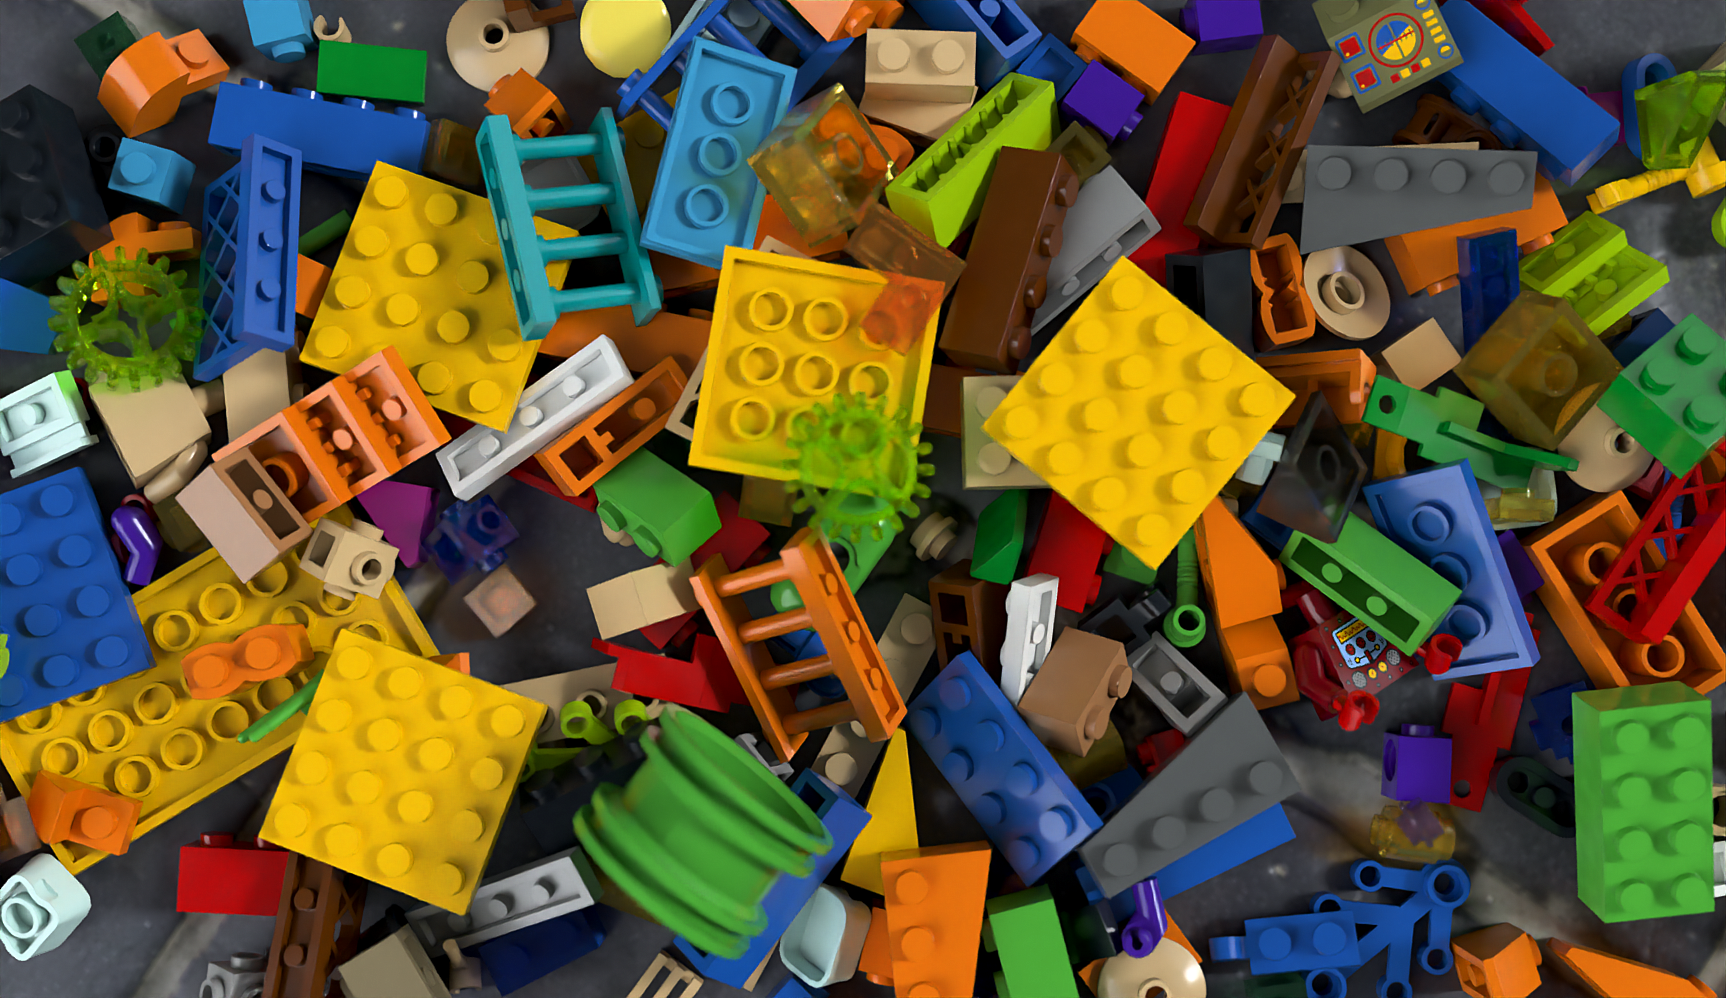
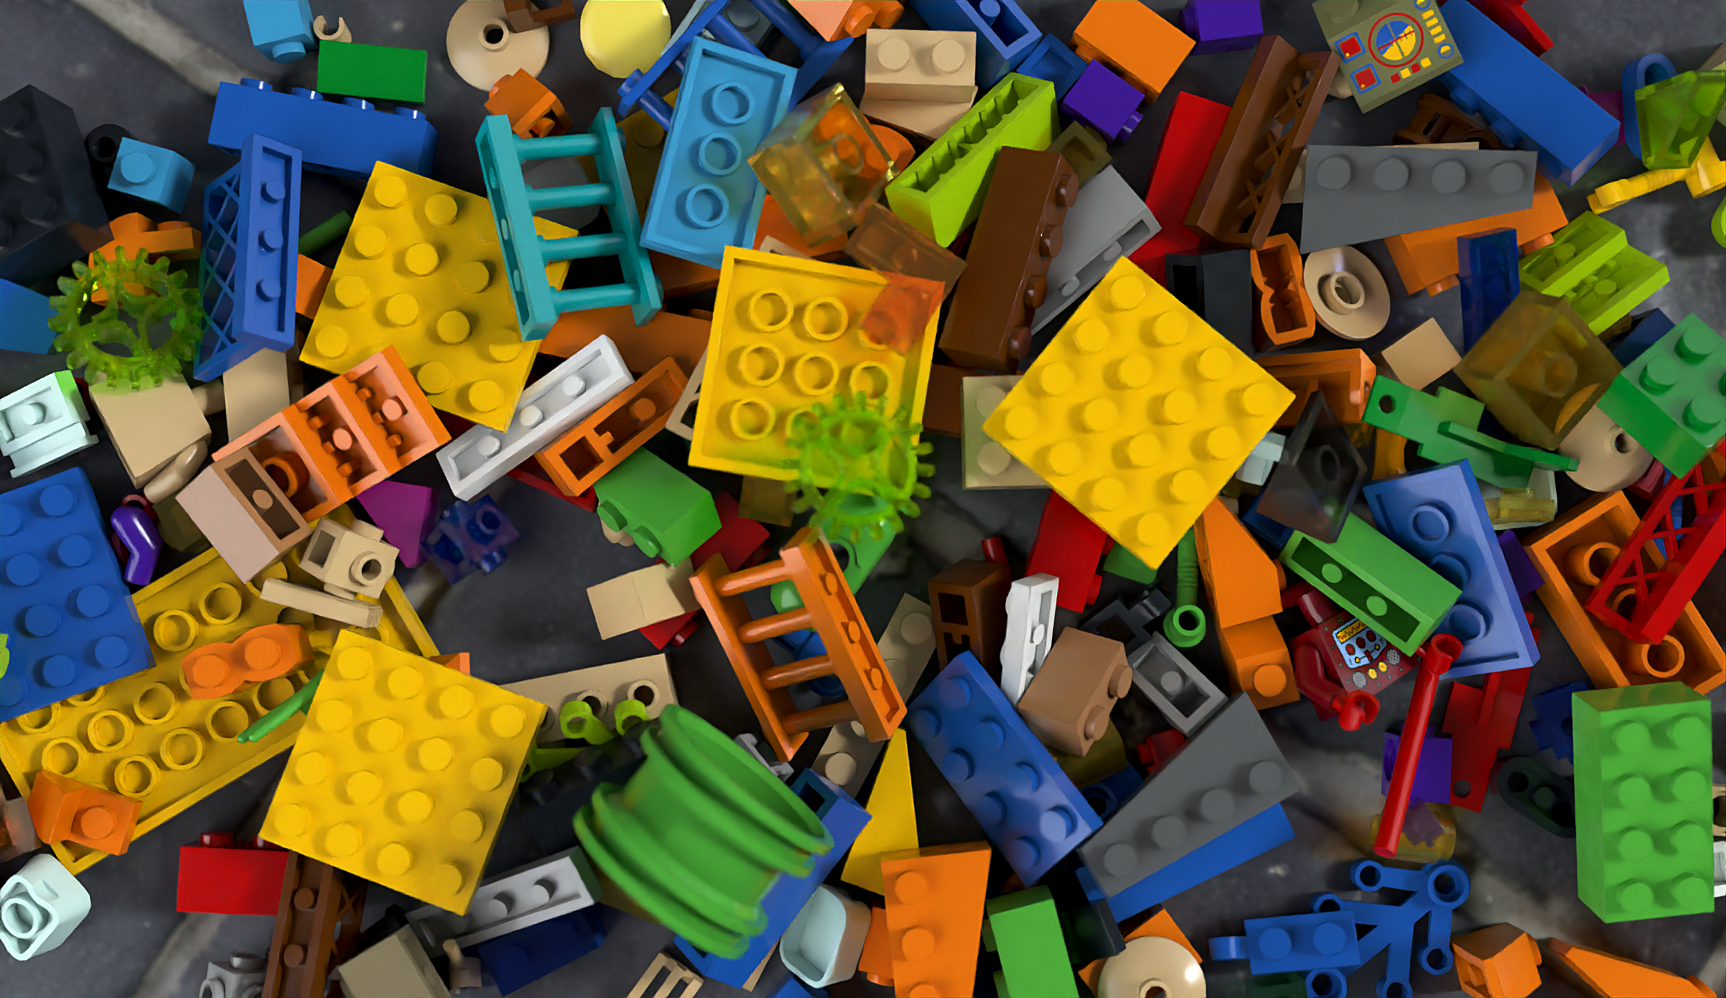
clear green plate [74,11,143,82] -> none
orange brick [97,29,230,138] -> none
clear yellow plate [422,118,481,185] -> none
clear orange plate [463,564,540,639] -> none
red piece [591,632,800,714] -> none
tan plate [910,512,958,561] -> none
green slope [970,489,1029,585] -> none
dark purple arm [1121,876,1167,958] -> none
none -> tan tile [260,578,383,628]
none -> red bar [1373,657,1440,858]

